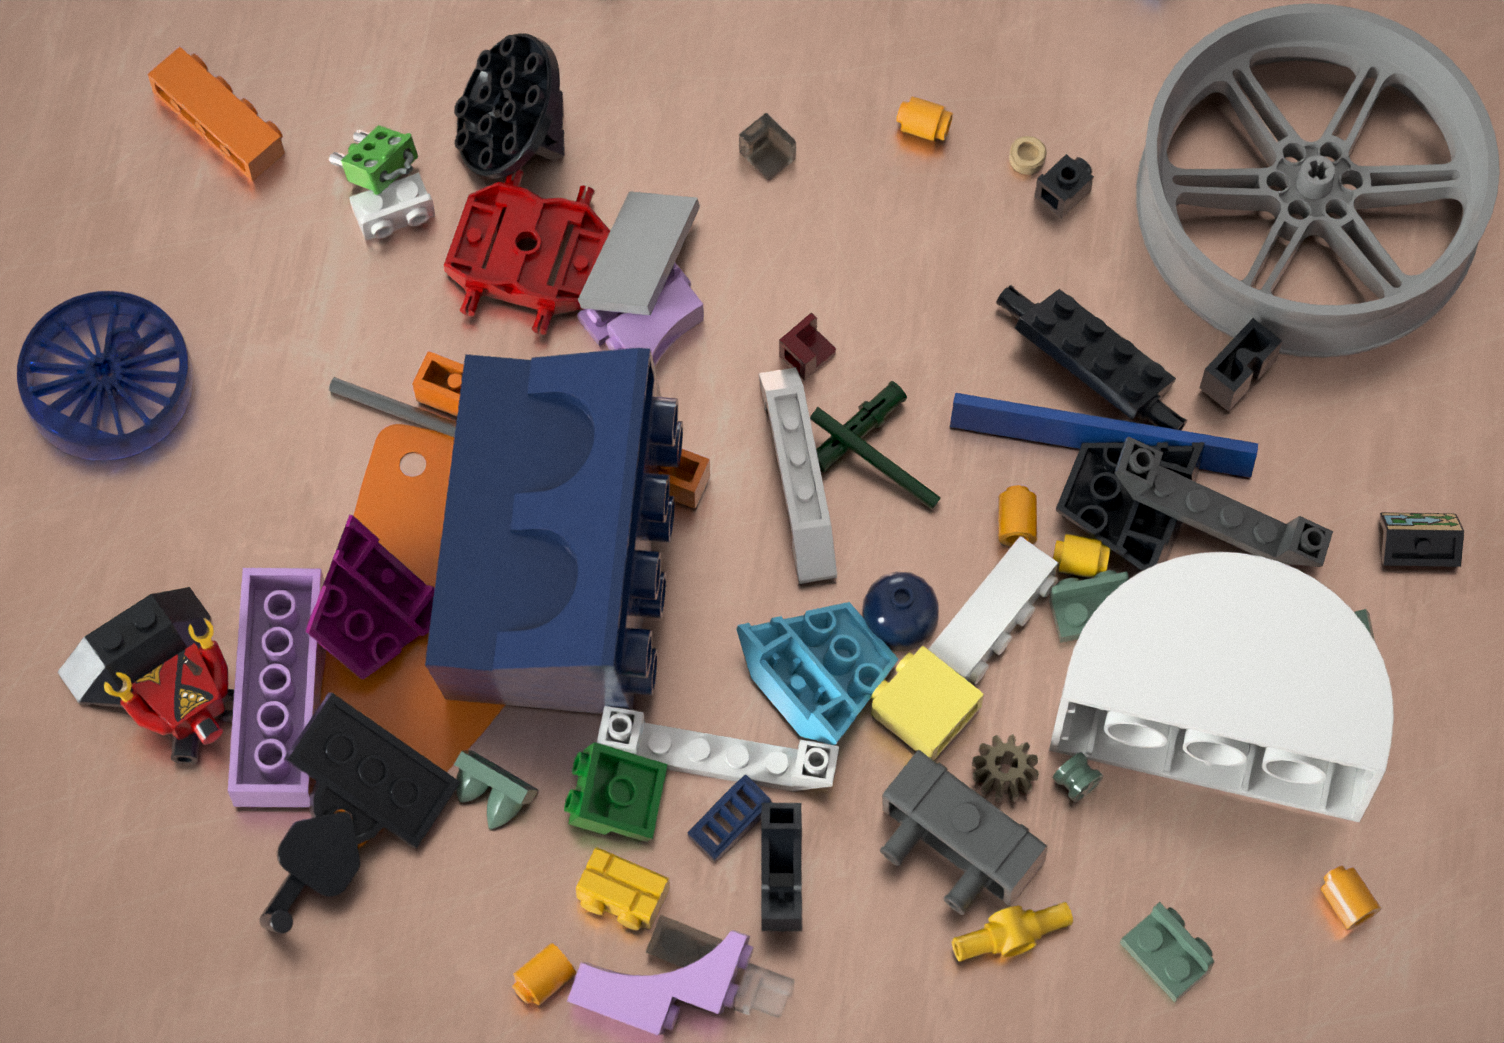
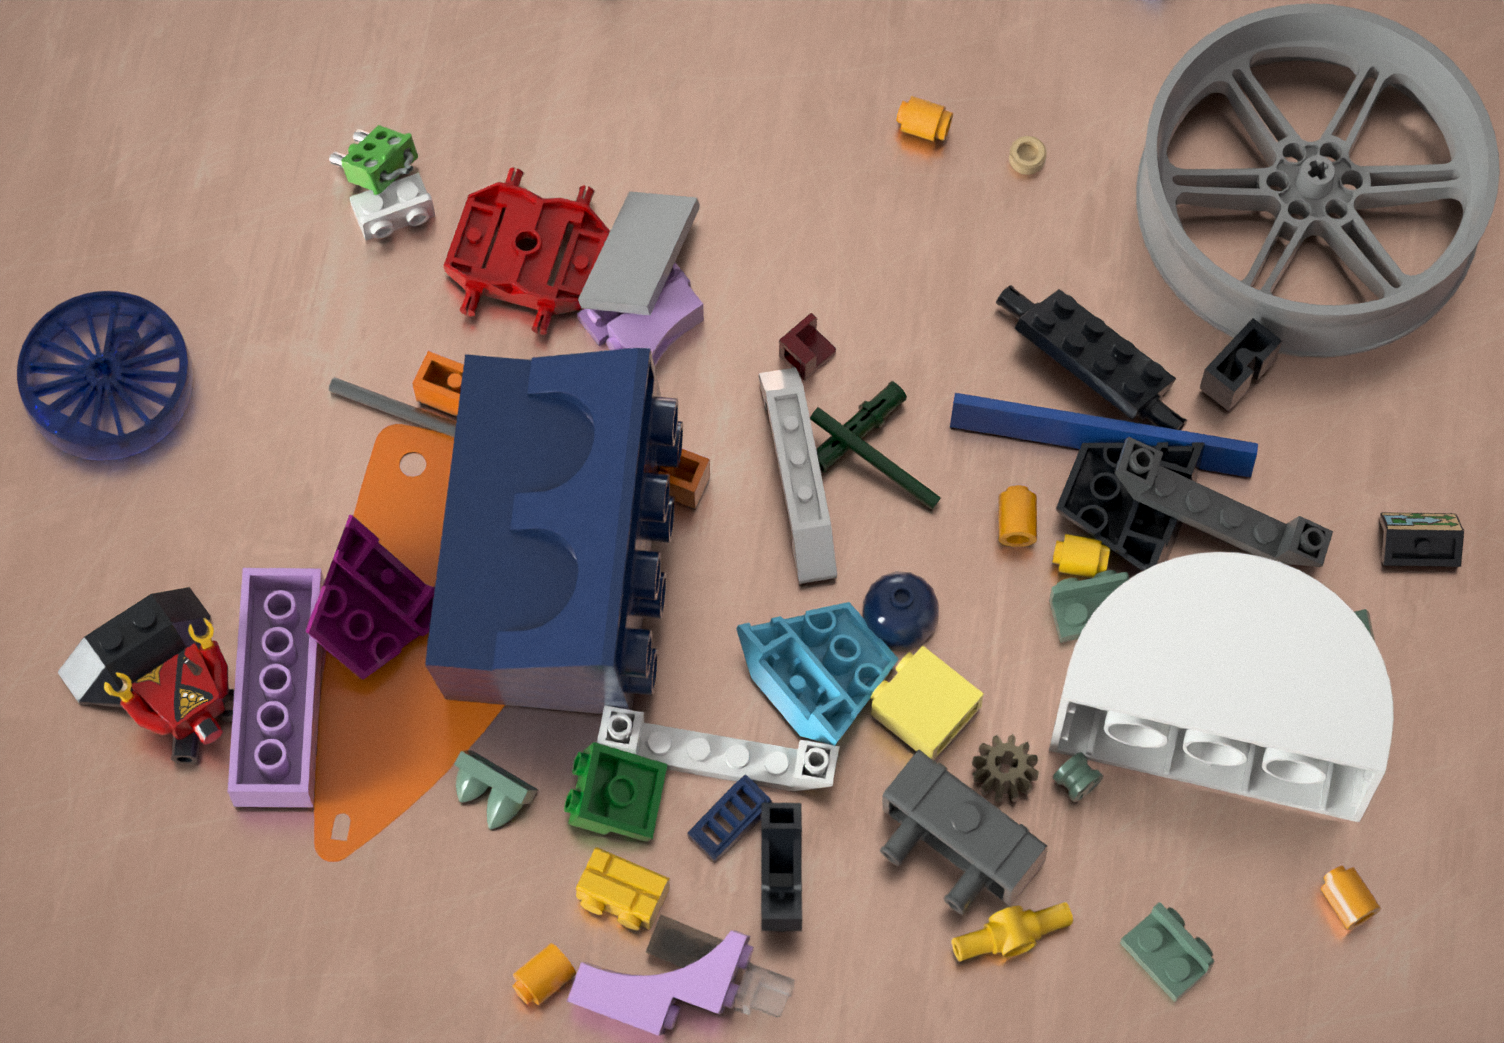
orange brick [148,47,285,182] -> none
black plate [260,692,460,934] -> none
black bracket [454,33,565,179] -> none
clear smoke panel [739,113,796,180] -> none
white brick [928,536,1058,684] -> none
black brick [1034,154,1094,219] -> none

